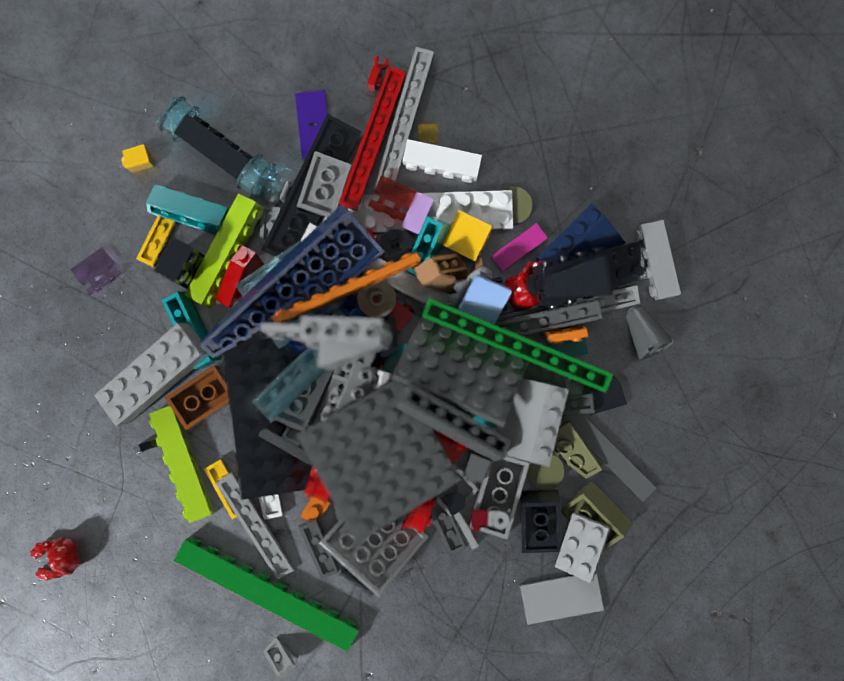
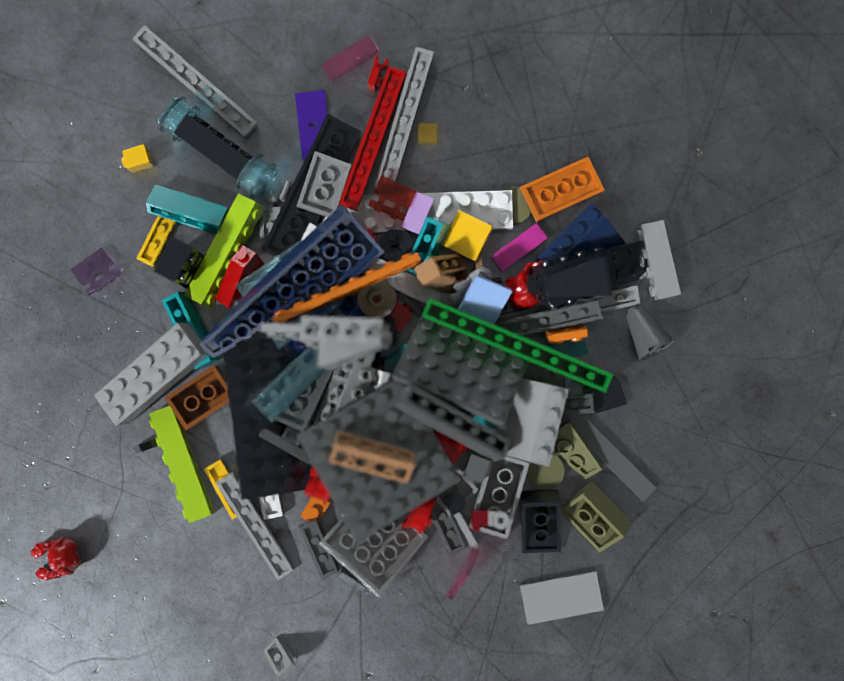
green brick [174,537,359,652] -> none
white brick [402,139,482,183] -> none
light grey plate [555,512,611,583] -> none
none -> light grey plate [132,25,258,138]
none -> clear pink tile [321,35,378,82]
none -> medium nougat fence [329,431,415,483]
none -> clear pink tile [445,547,479,599]
none -> orange plate [520,157,605,222]

